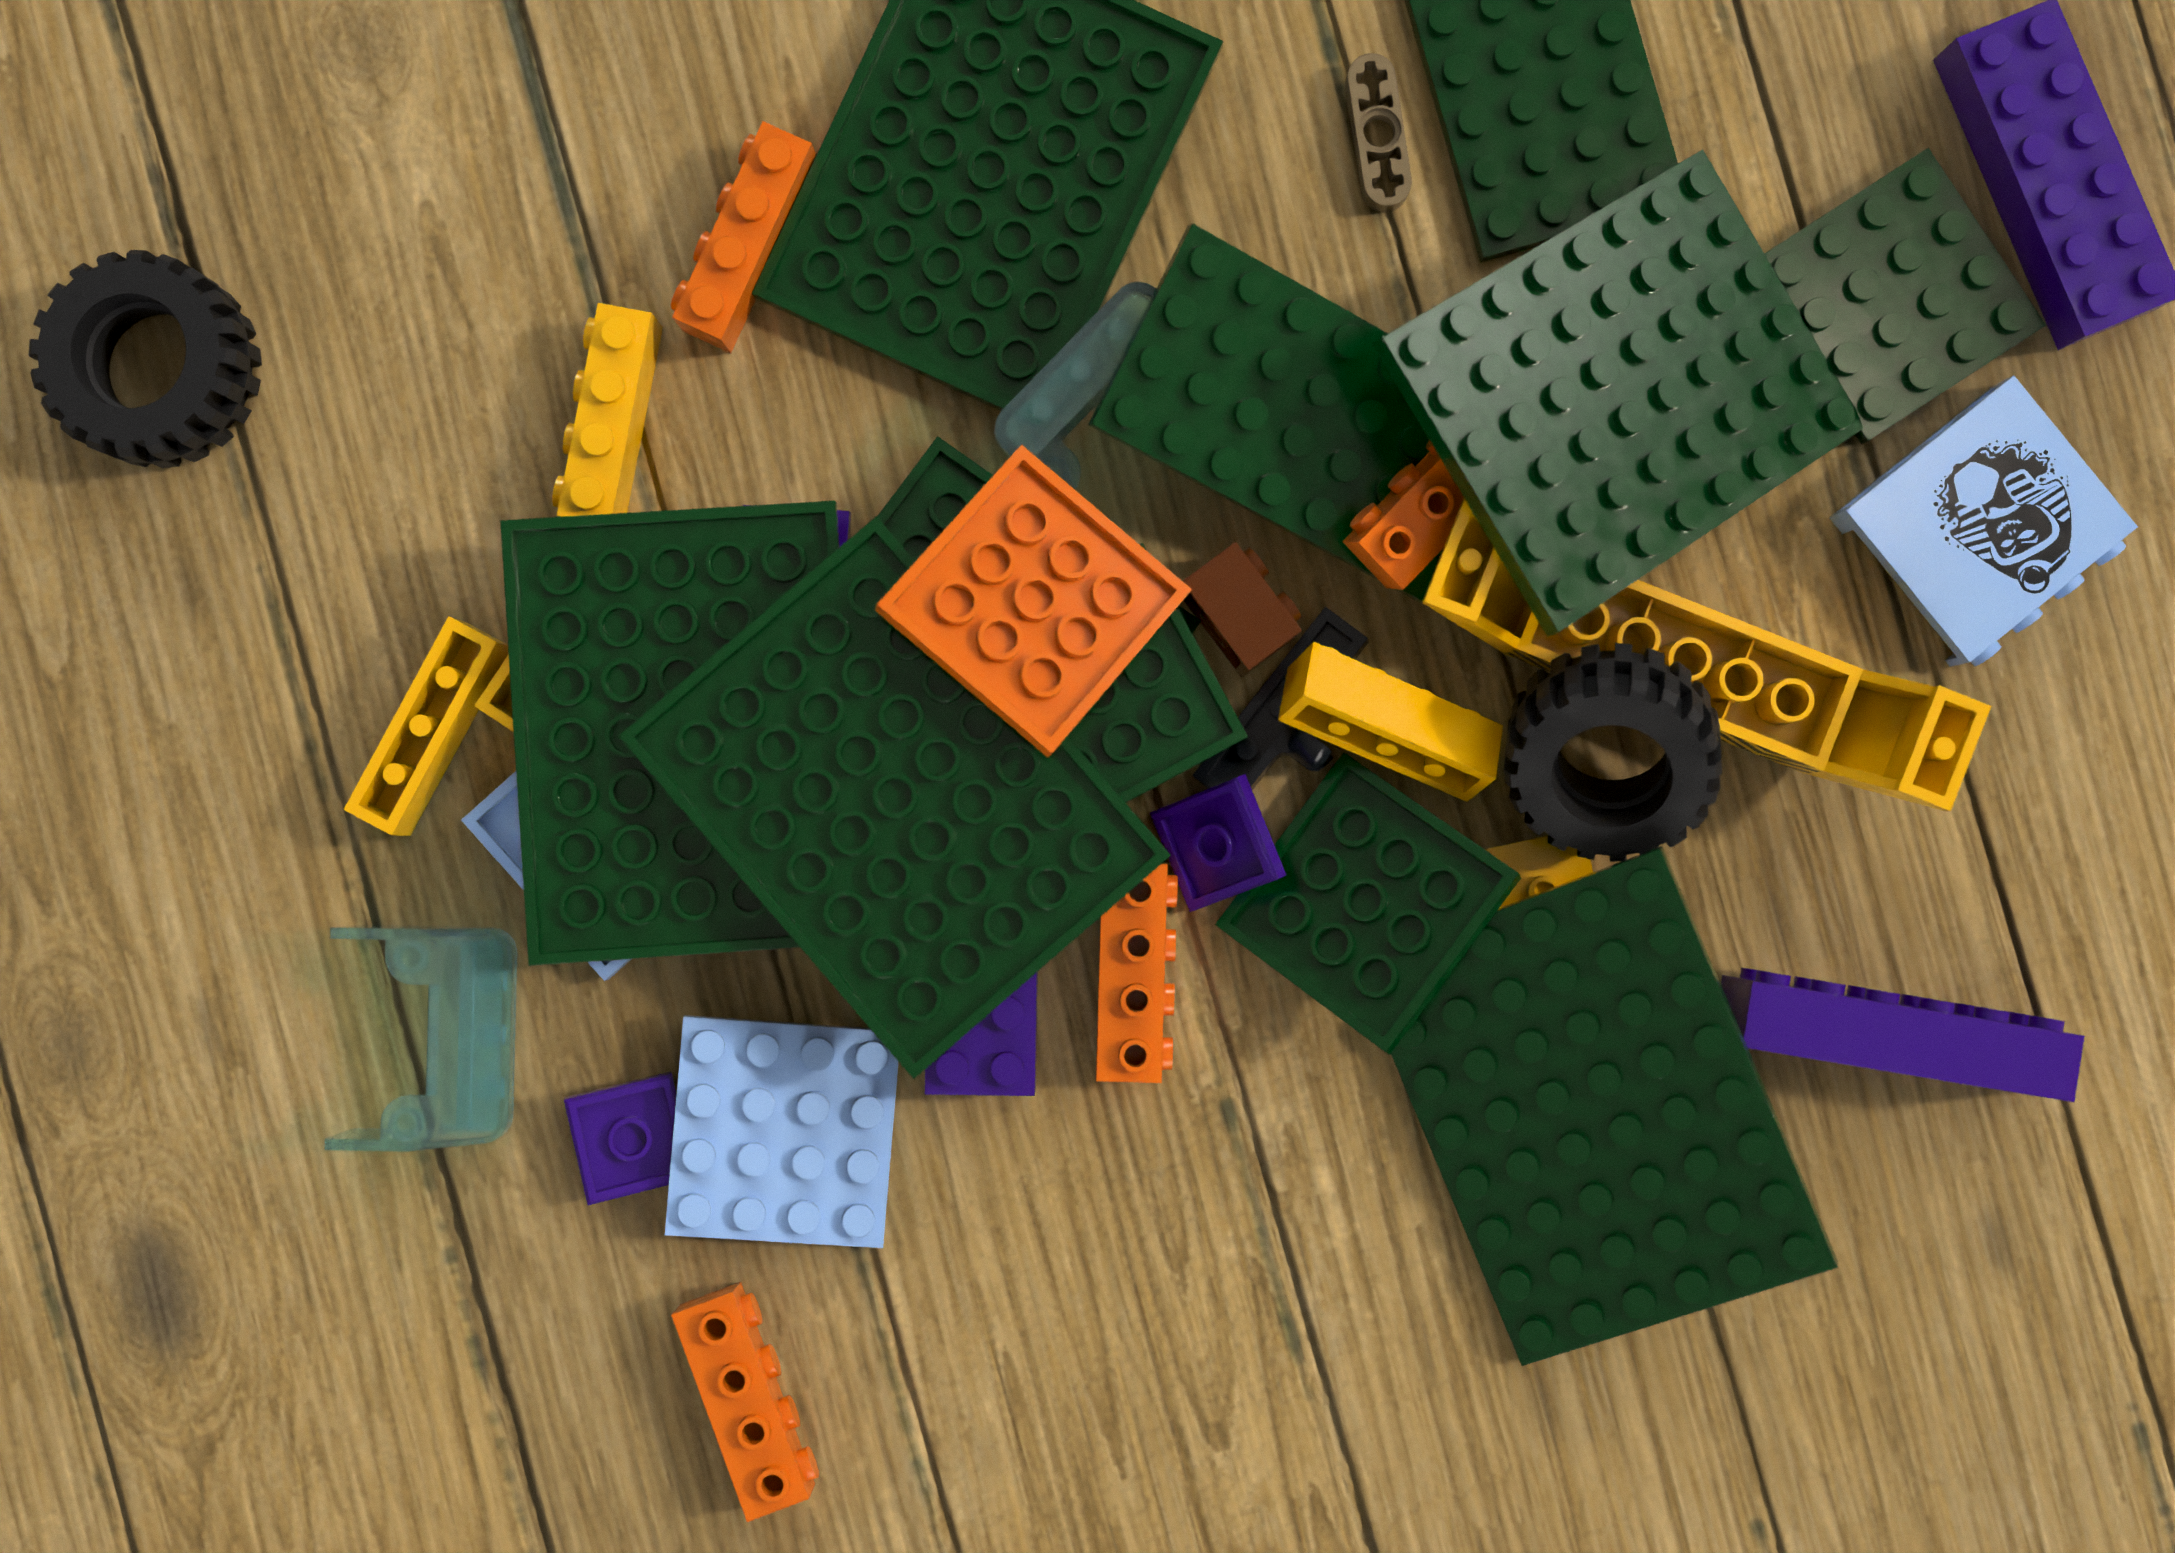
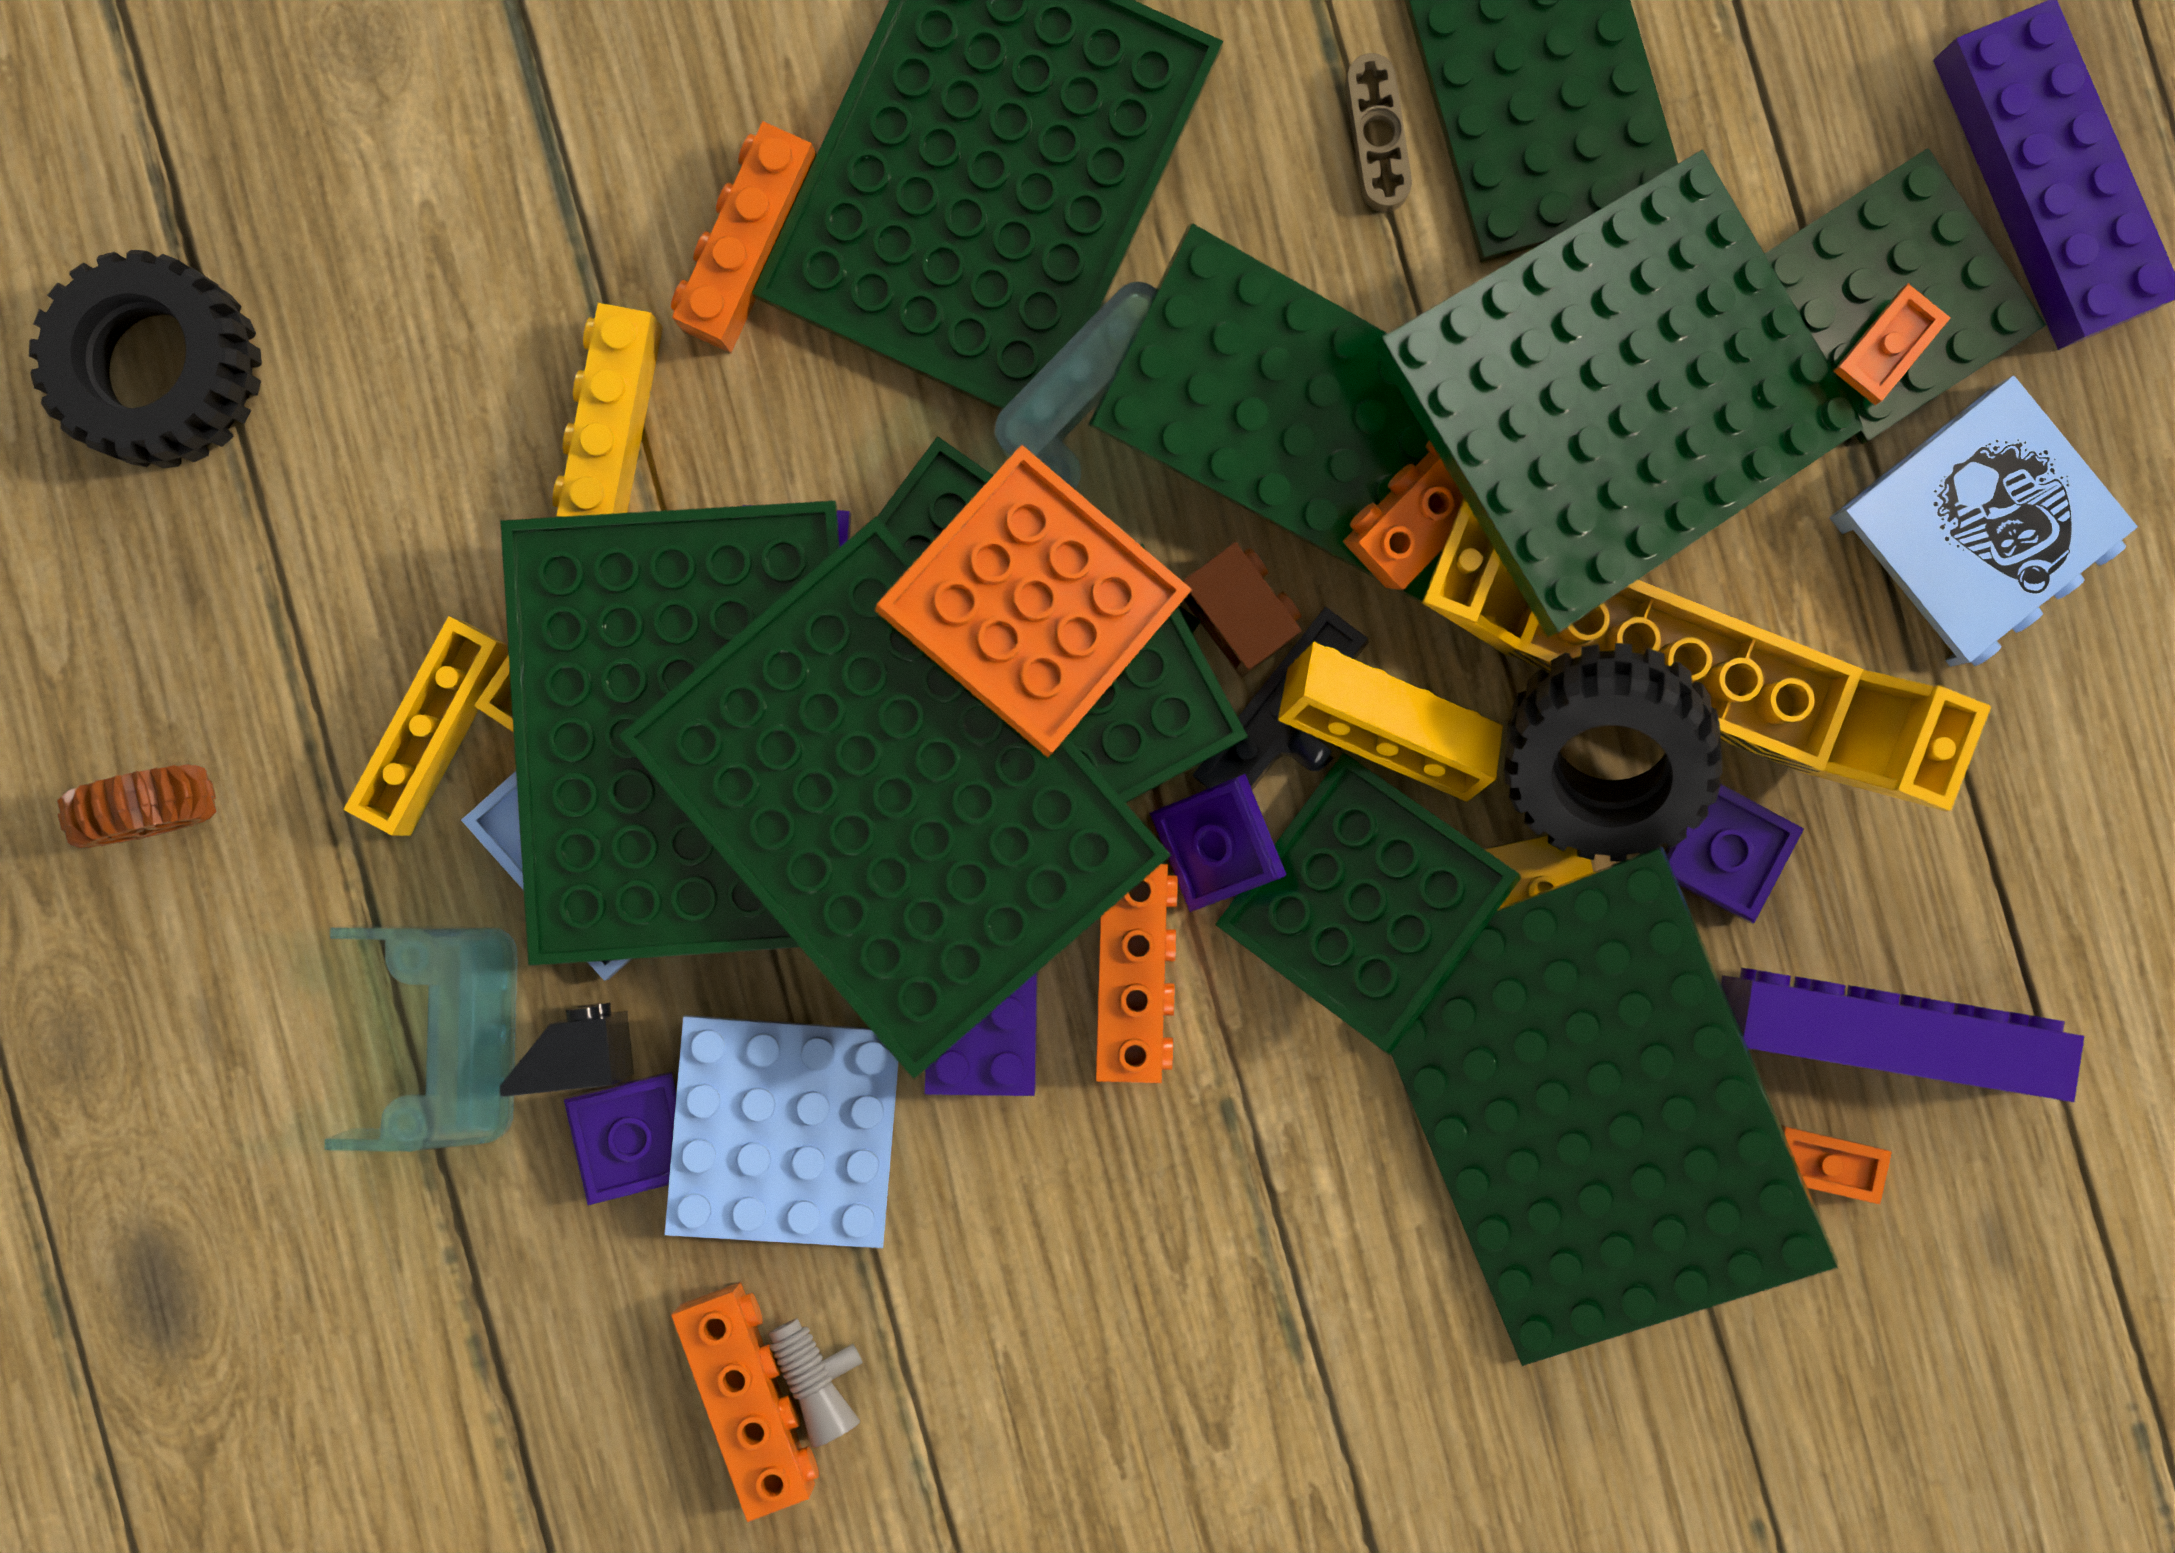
none -> dark orange gear [57,764,216,848]
none -> black slope [500,1002,634,1097]
none -> light grey piece [768,1318,863,1448]
none -> dark purple plate [1665,784,1804,924]
none -> orange plate [1781,1125,1892,1205]
none -> orange plate [1833,284,1950,405]

